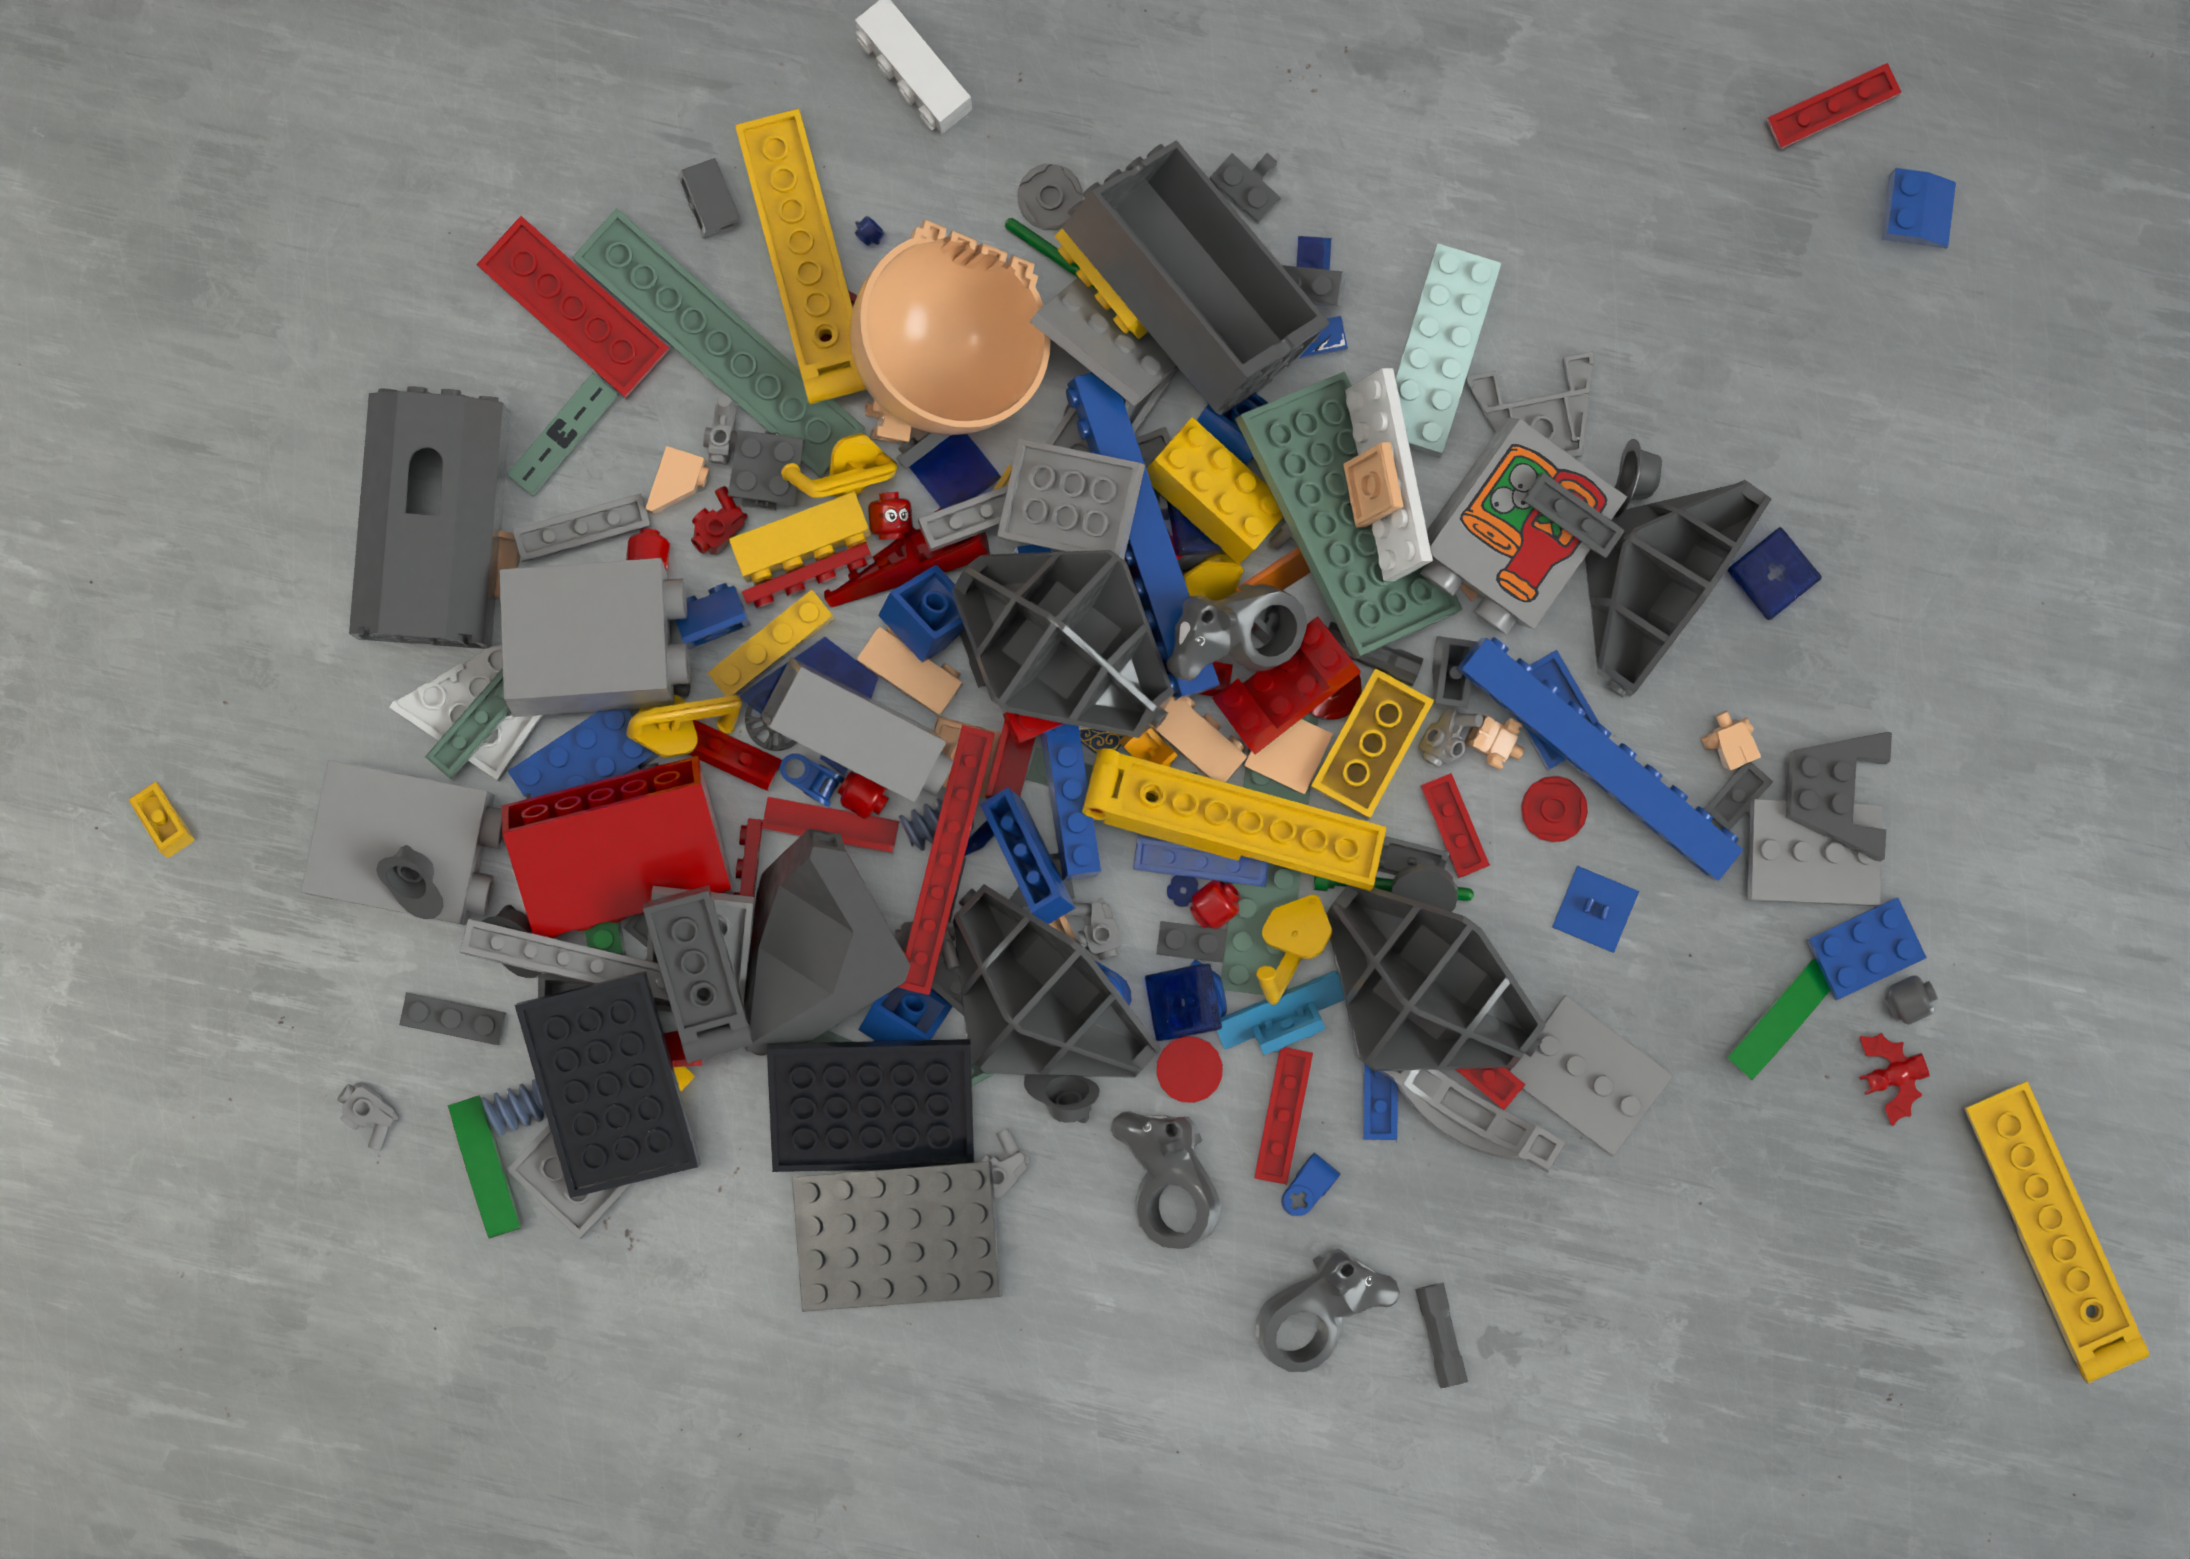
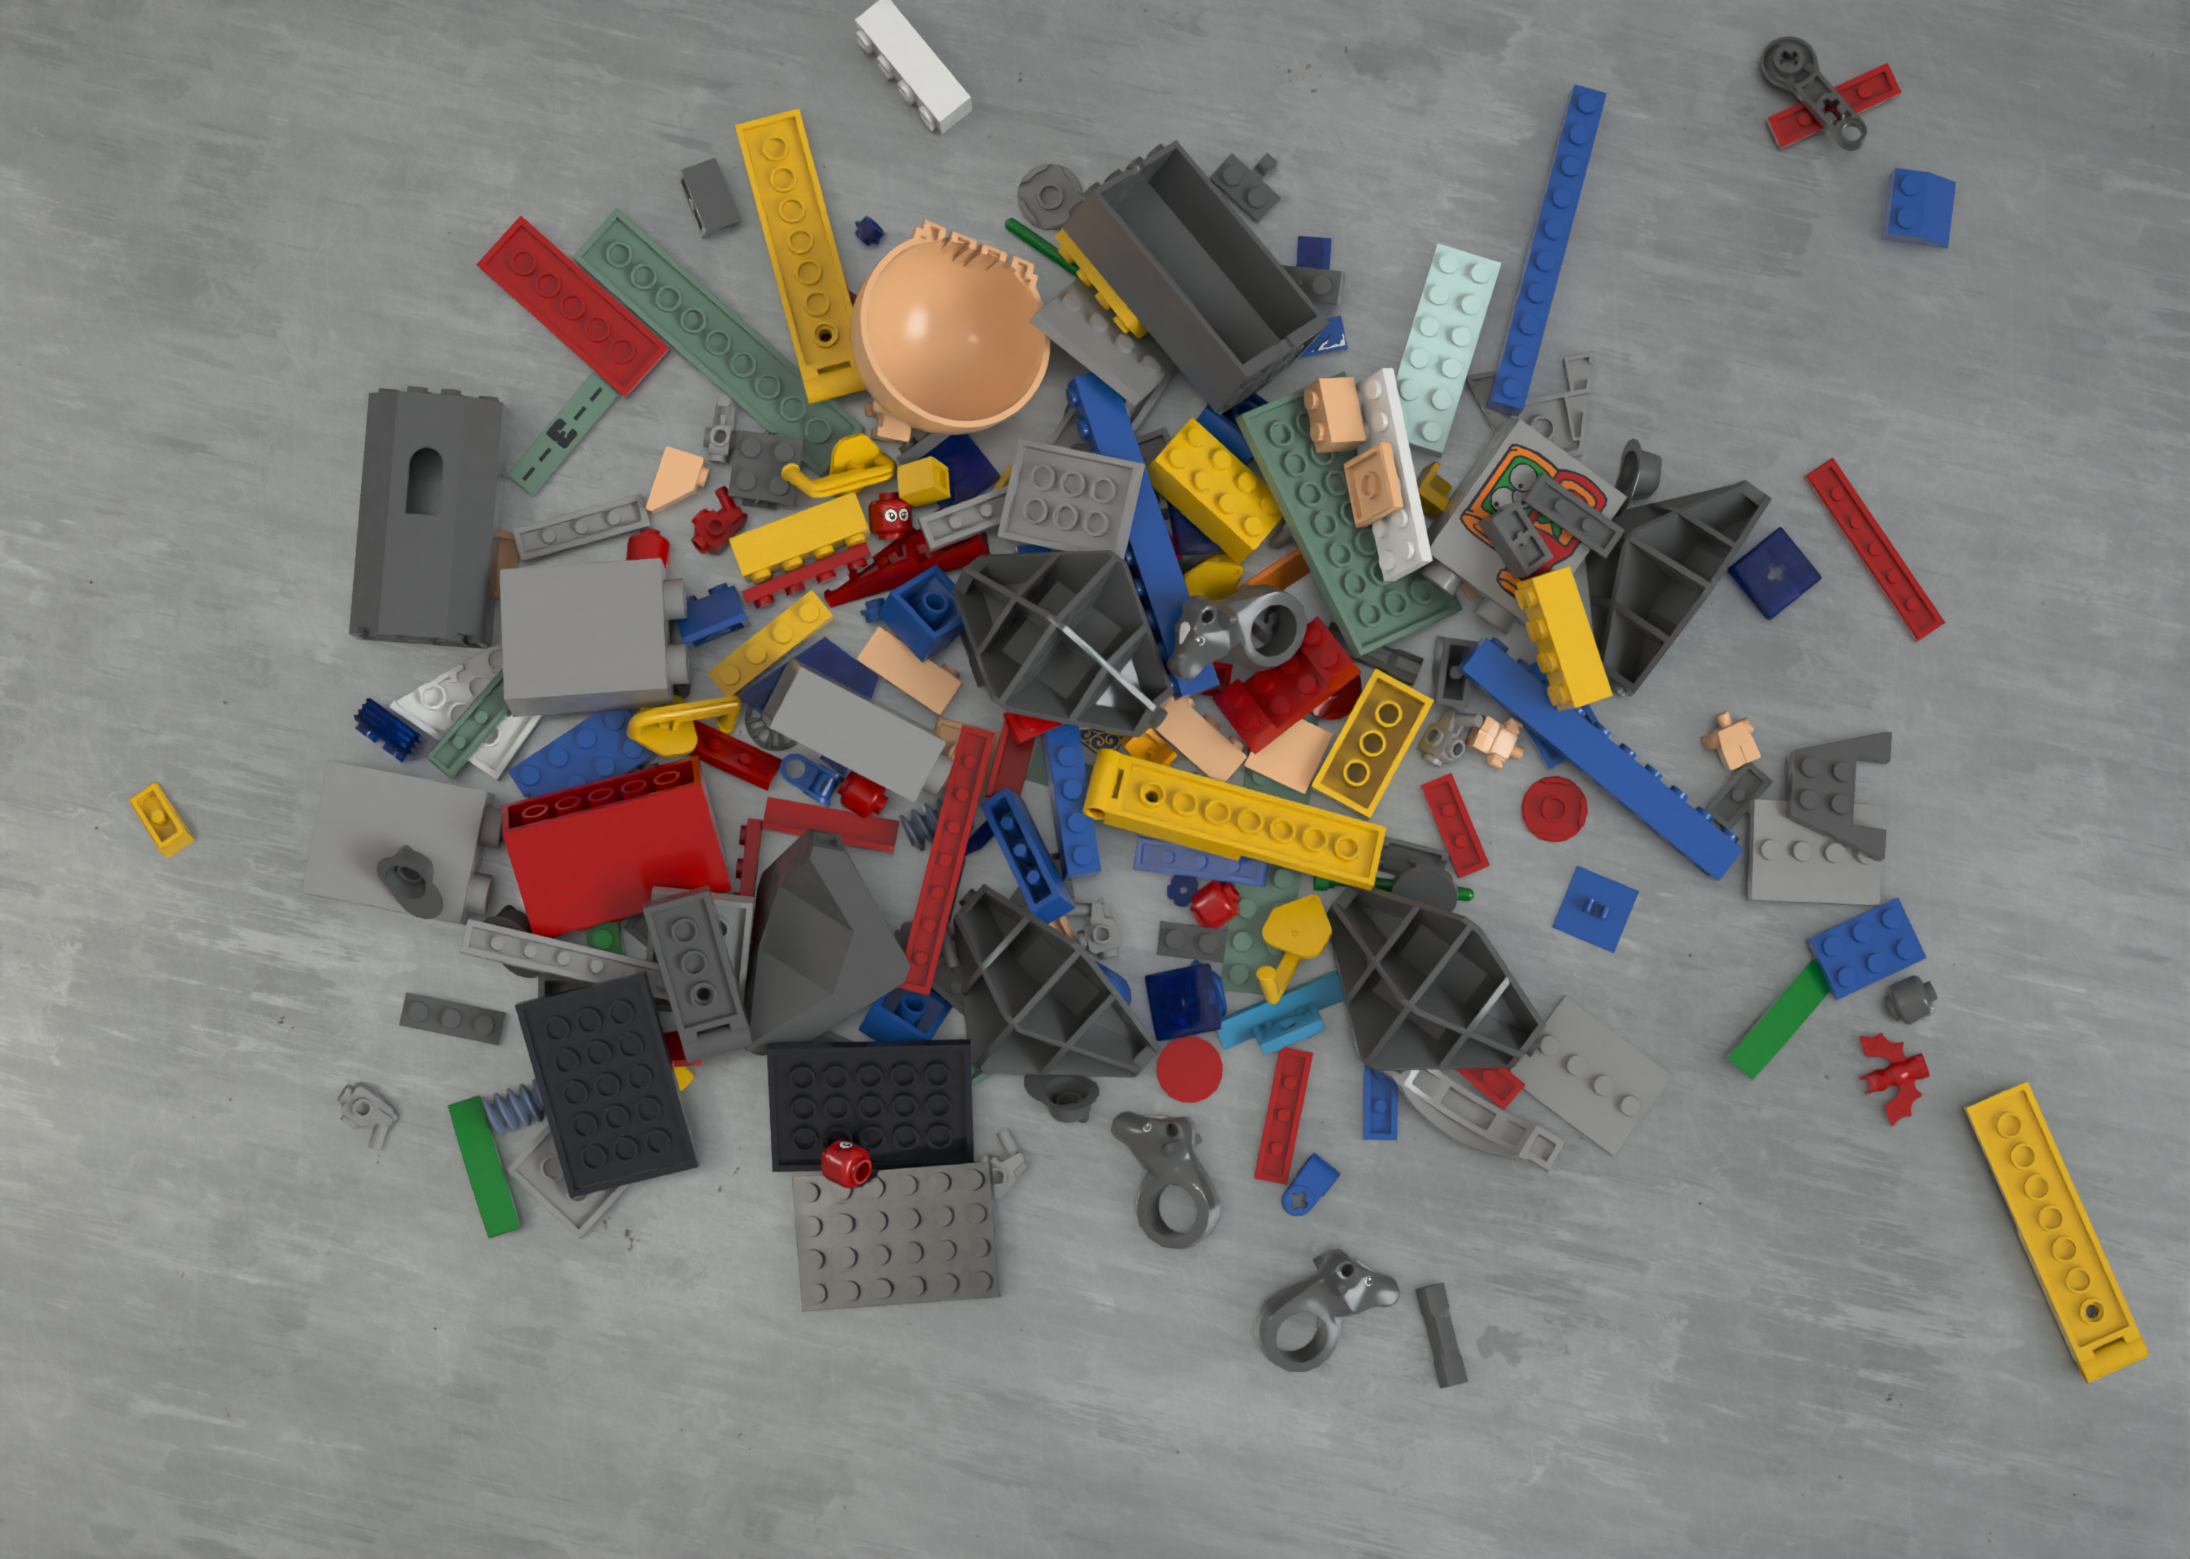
none -> clear blue brick [354,698,427,763]
none -> red head [821,1140,872,1189]
none -> blue plate [860,597,885,623]
none -> yellow panel [897,456,950,507]
none -> light nougat brick [1303,377,1367,453]
none -> yellow panel [1416,461,1452,519]
none -> dark grey hinge [1478,501,1554,578]
none -> blue brick [1486,84,1607,417]
none -> yellow brick [1515,566,1613,711]
none -> dark grey beam [1761,36,1867,151]
none -> red tile [1804,458,1946,642]

